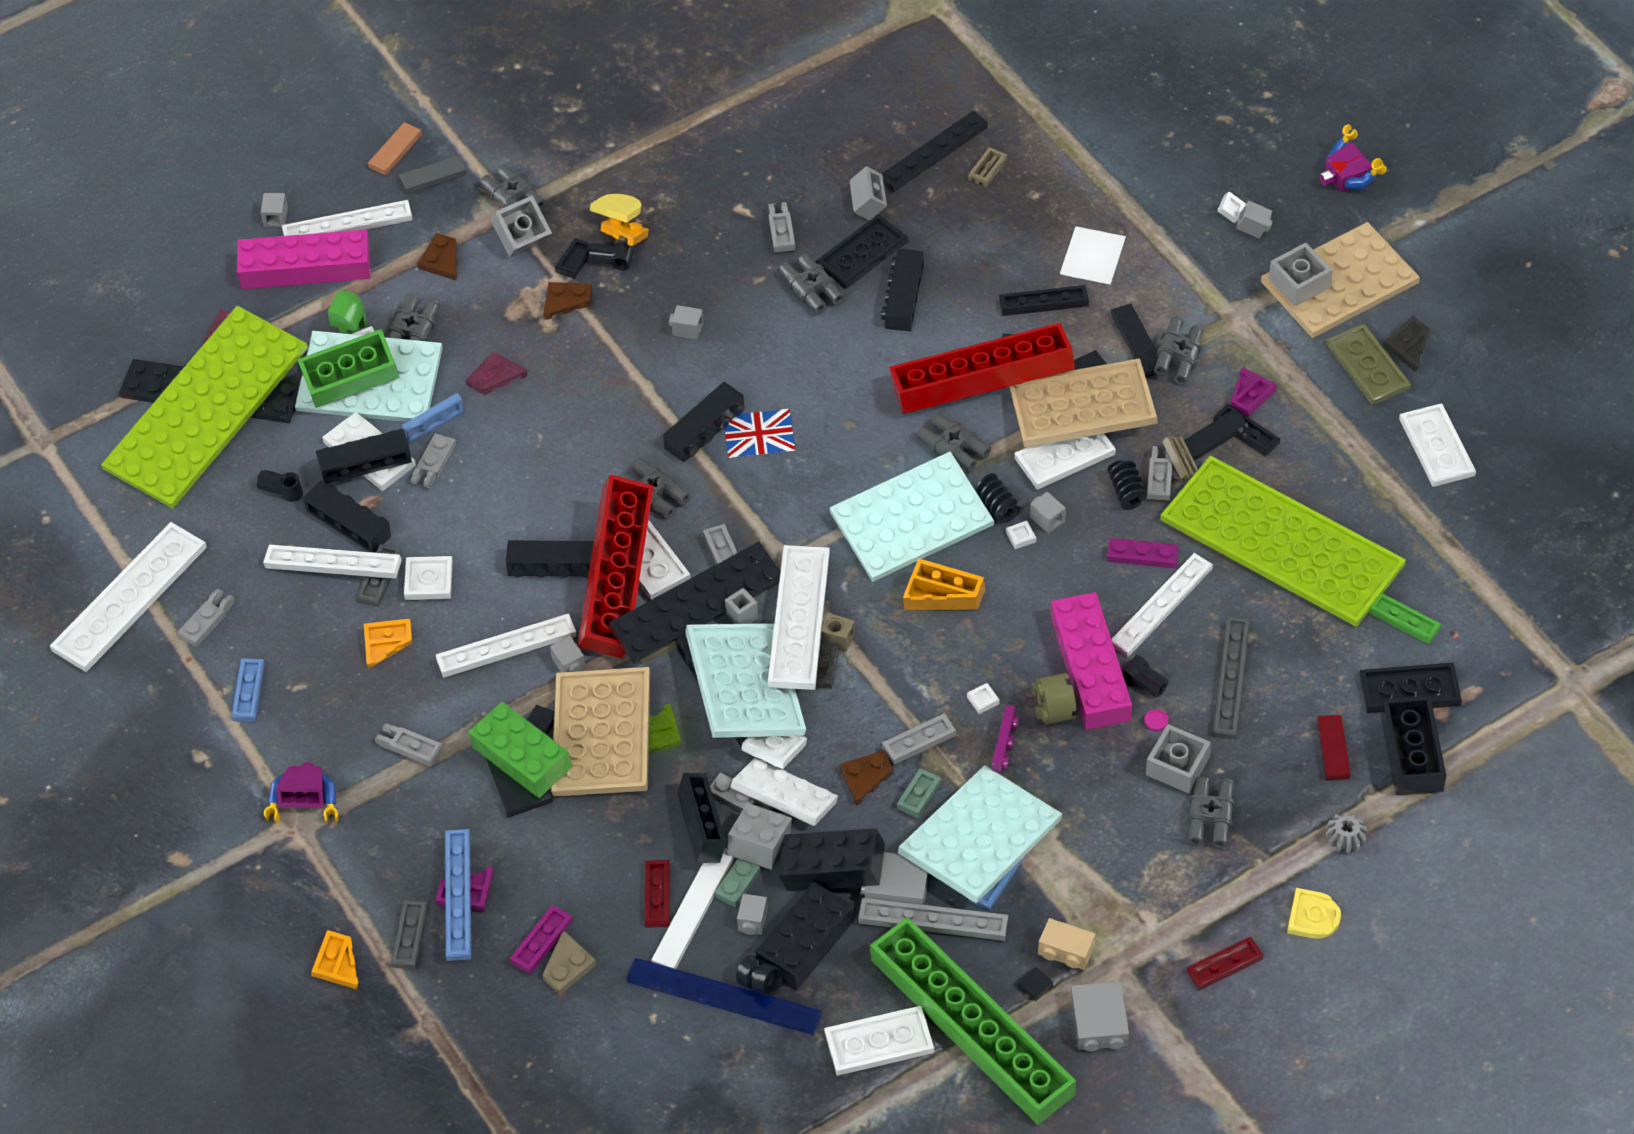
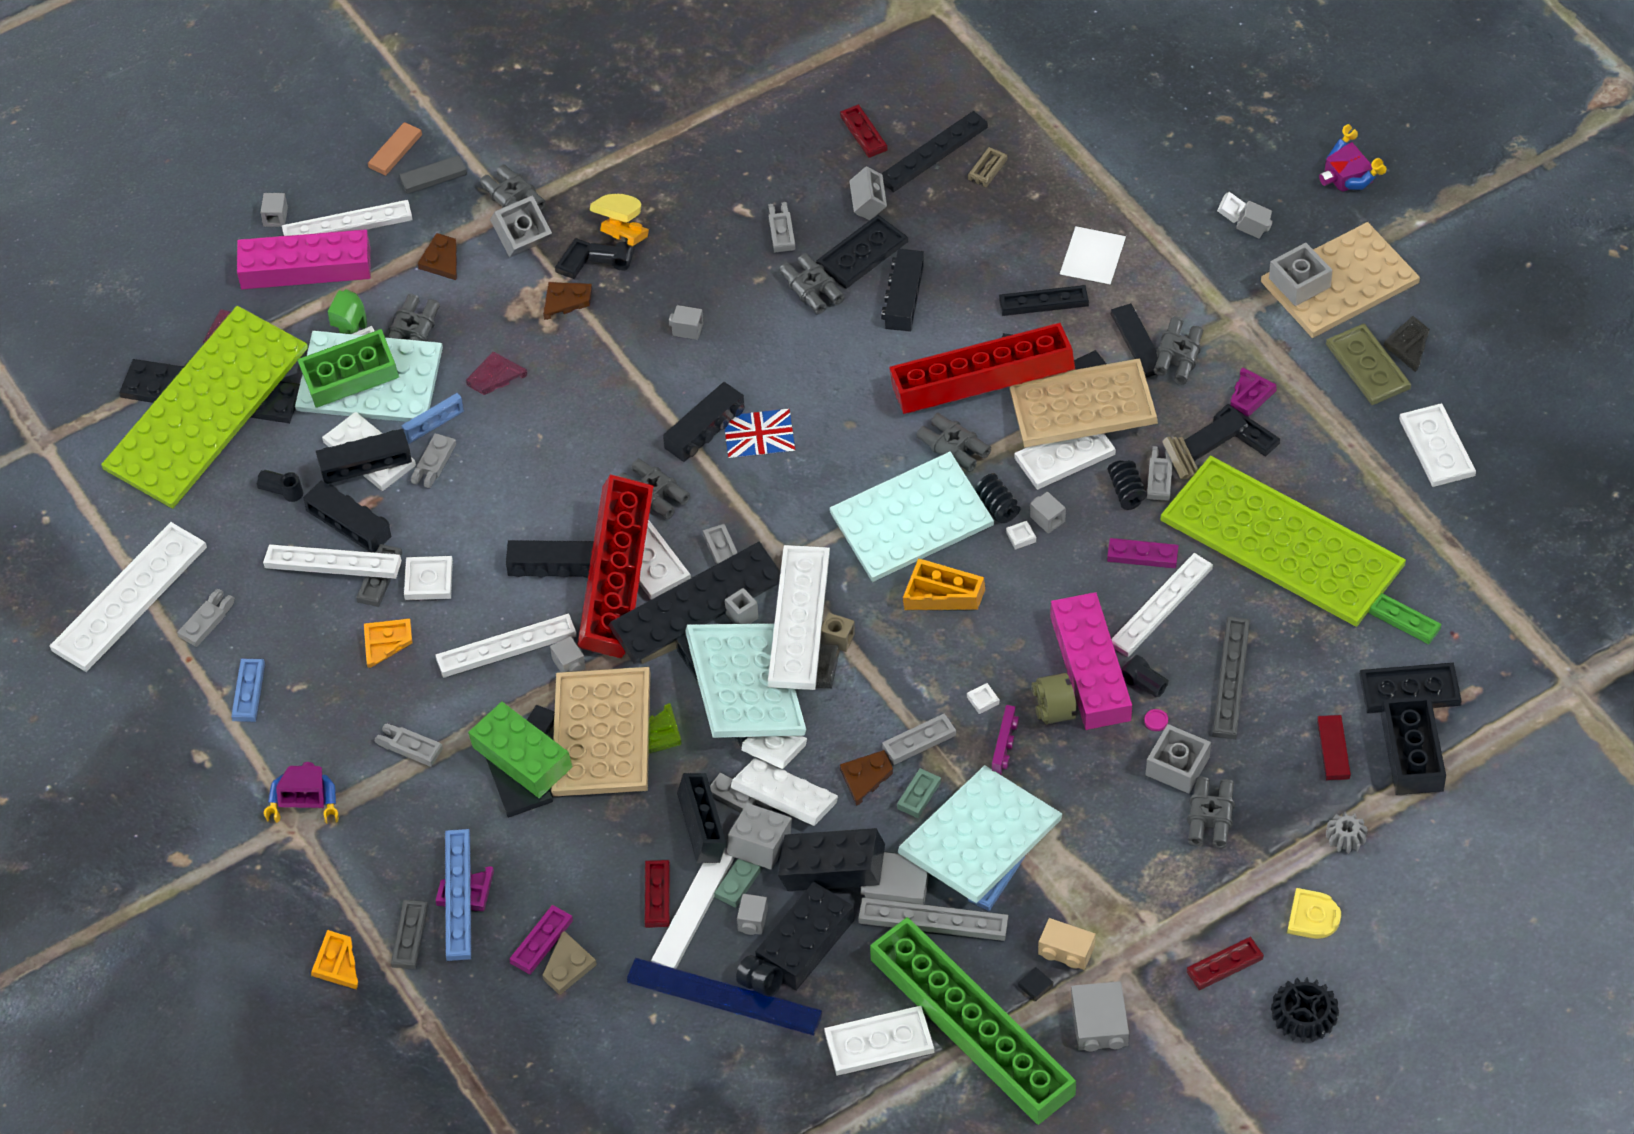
none -> dark red tile [840,104,888,158]
none -> black gear [1271,977,1339,1043]

